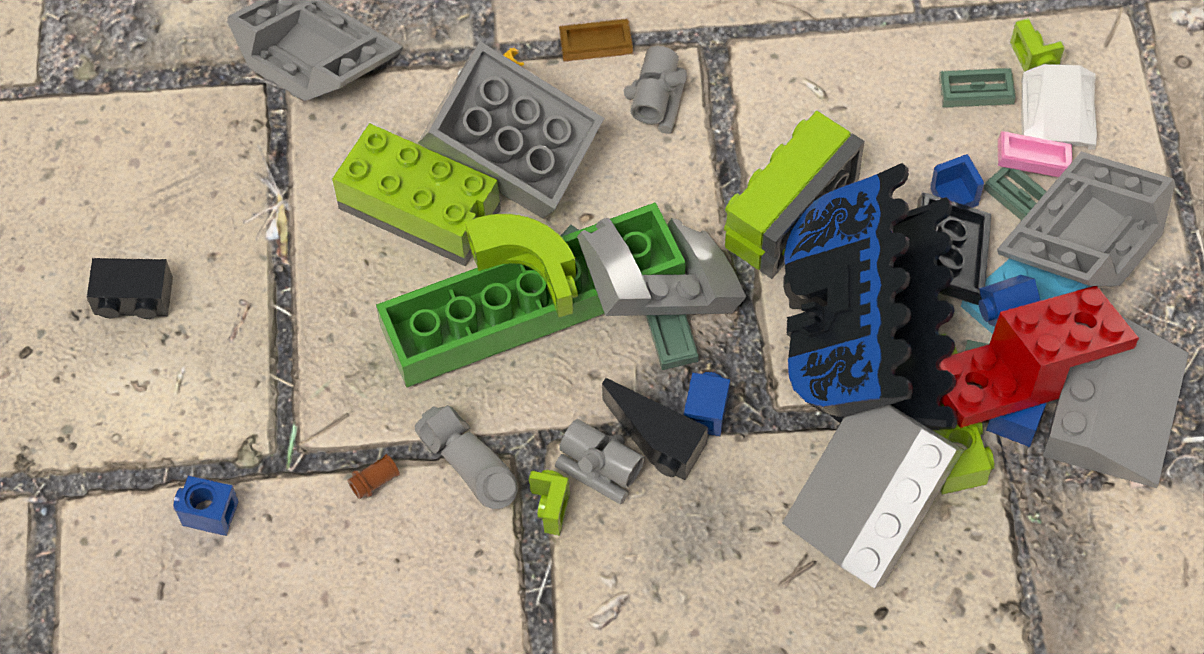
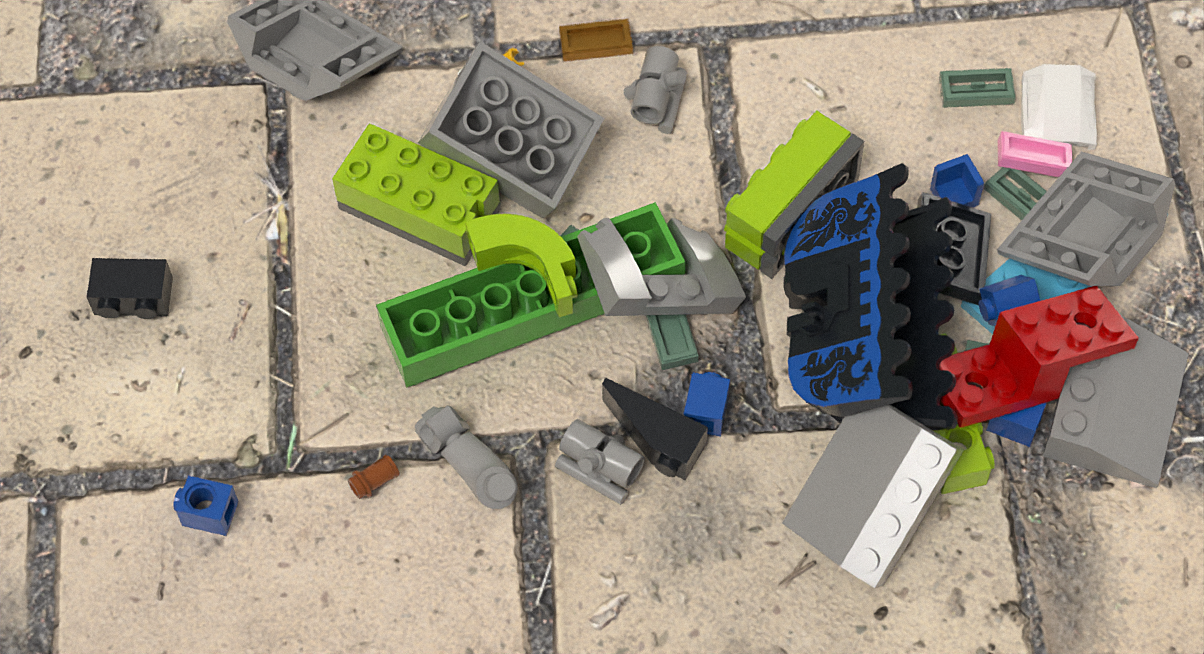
lime bracket [529,470,570,536] -> none
lime bracket [1010,18,1065,72] -> none

